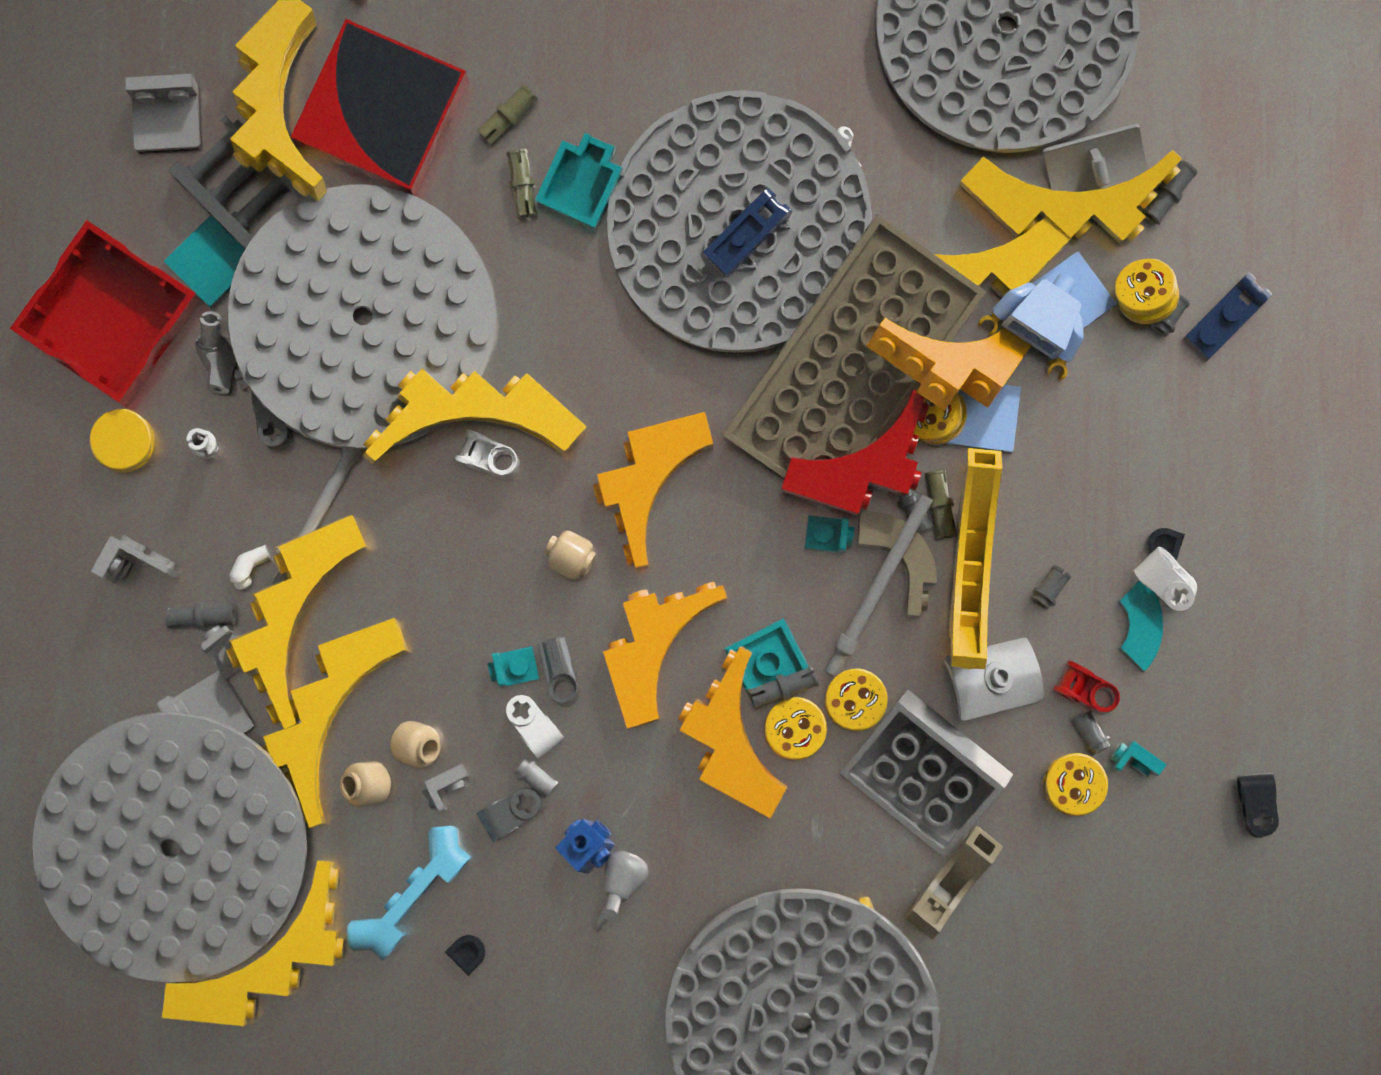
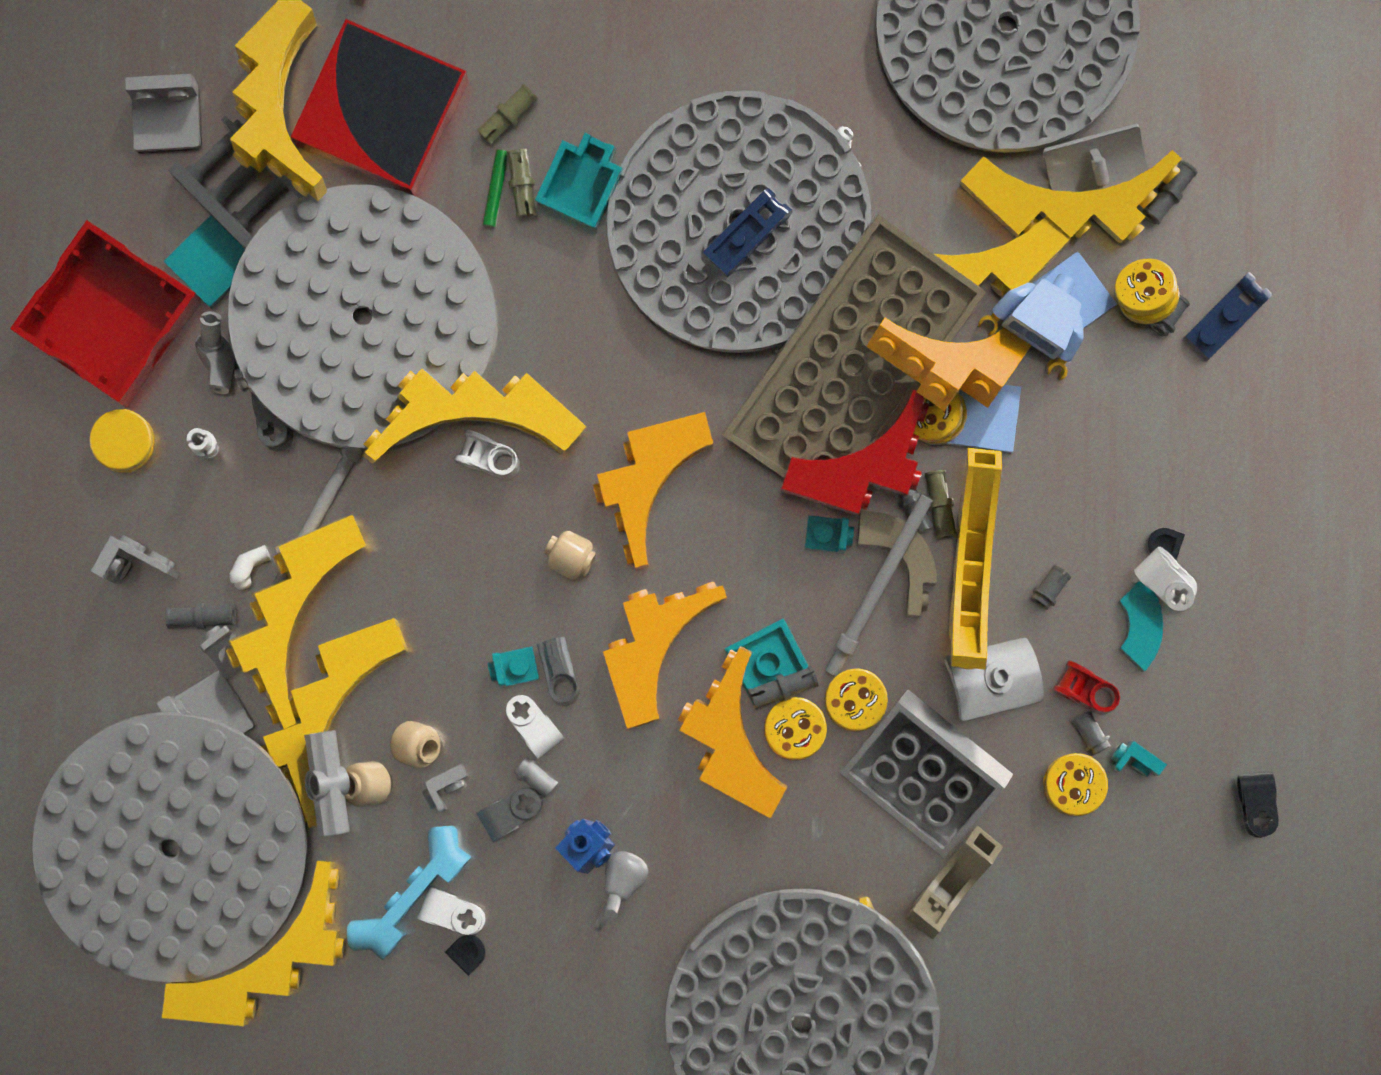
none -> light grey piece [305,730,350,836]
none -> white piece [417,886,486,935]
none -> green piece [482,149,508,228]

